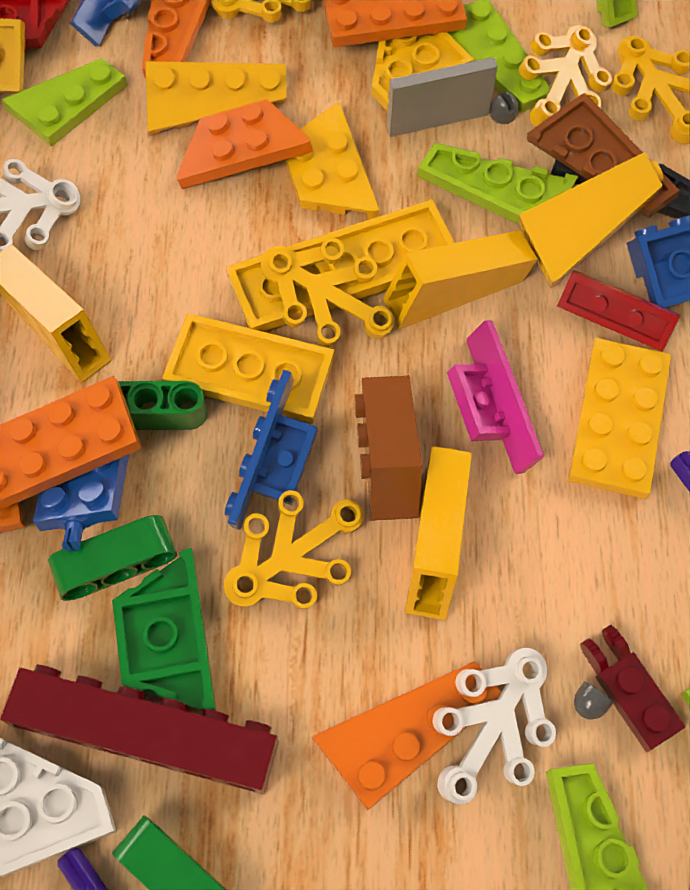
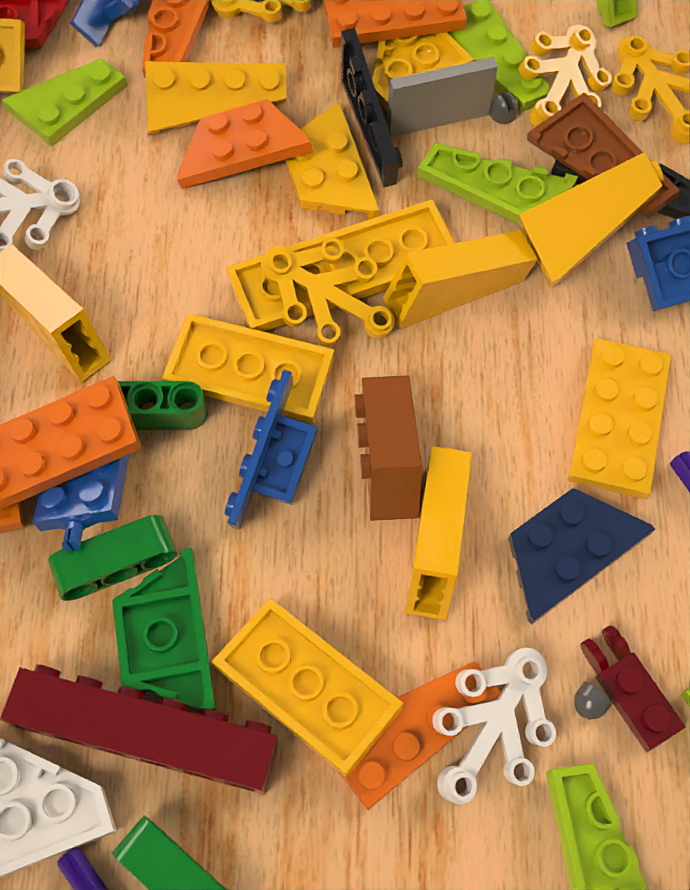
yellow plant [223,490,364,609] -> none
dark pink bracket [447,320,544,474] -> none
red plate [557,270,680,352] -> none
none -> yellow plate [212,598,403,778]
none -> black wing [341,28,402,188]
none -> dark blue wing [508,488,655,625]

